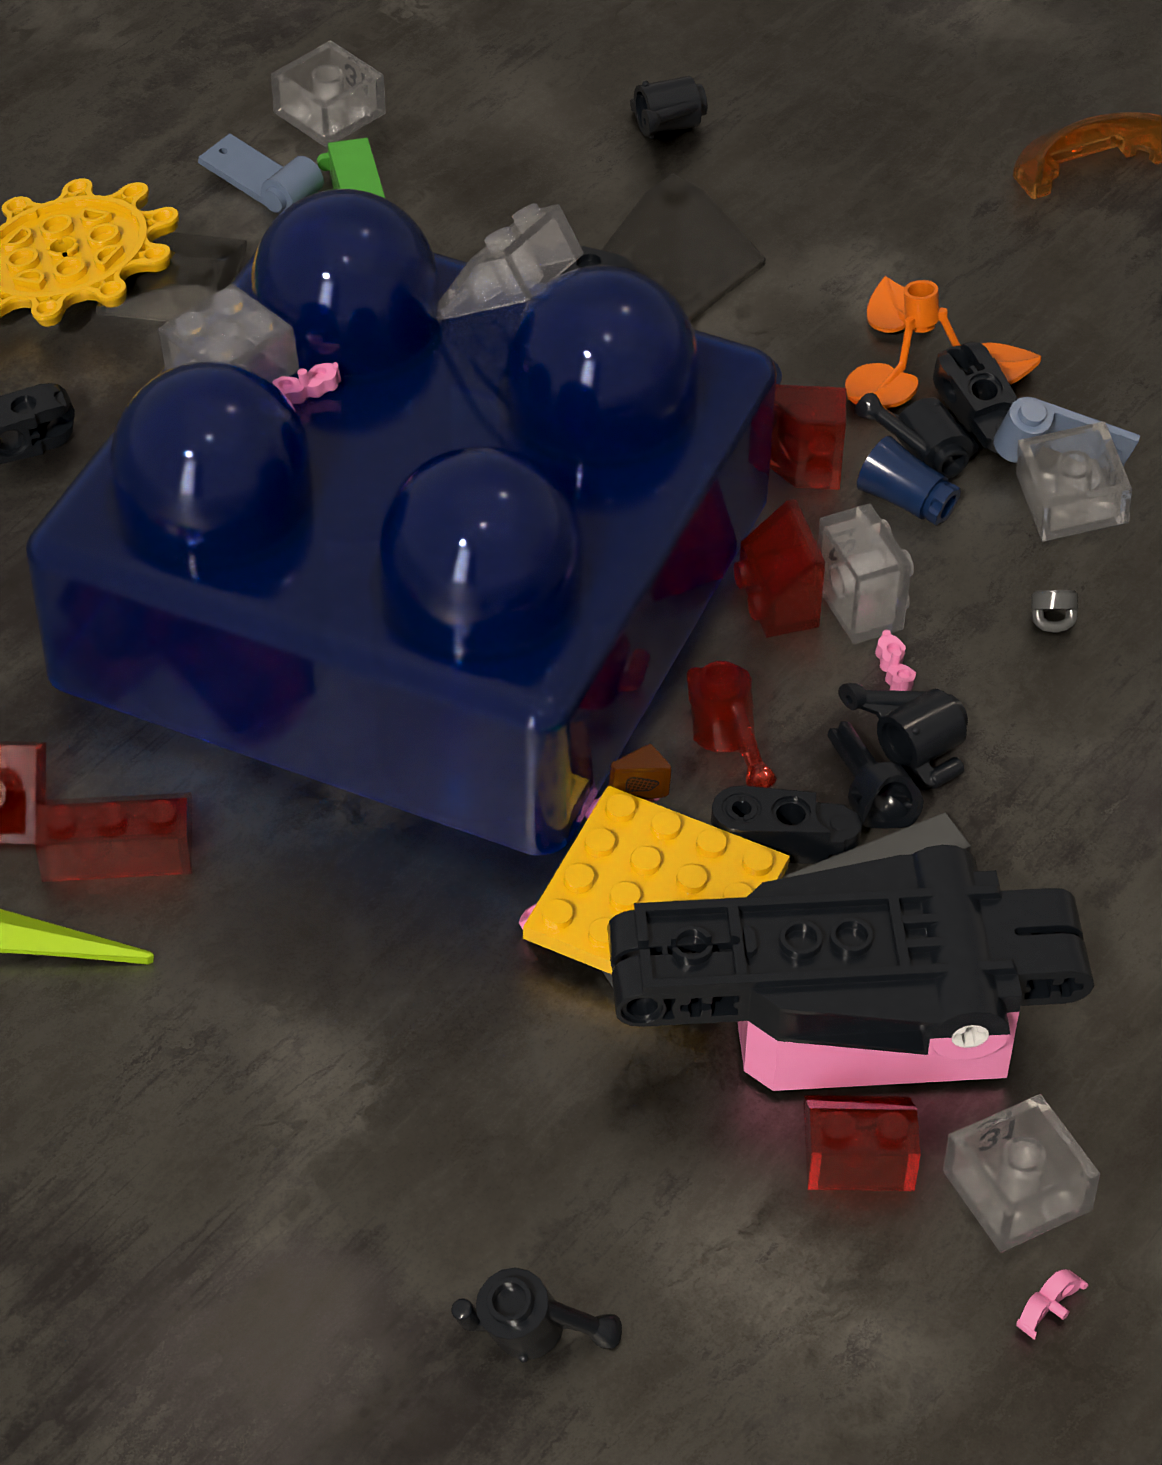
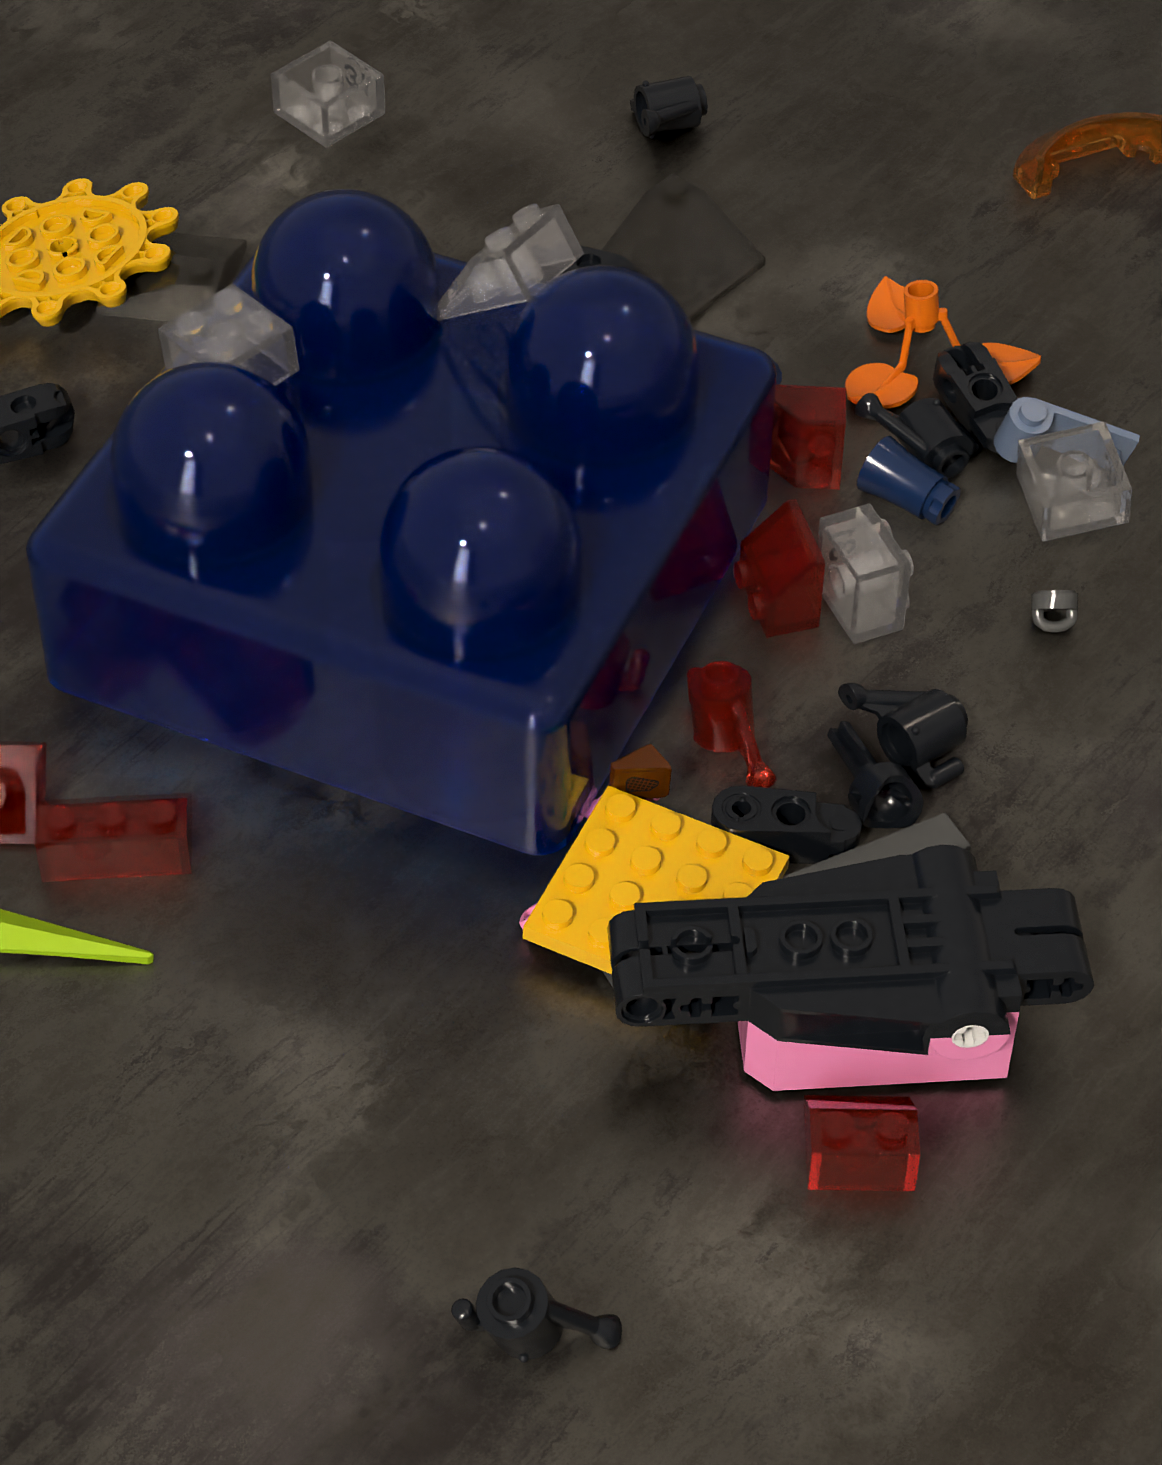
sand blue door [198,133,324,215] -> none
bright pink piece [268,362,341,407] -> none
bright green brick [317,137,387,236] -> none
bright pink piece [875,630,916,691] -> none
clear brick [943,1094,1101,1253] -> none
bright pink piece [1016,1269,1088,1340] -> none

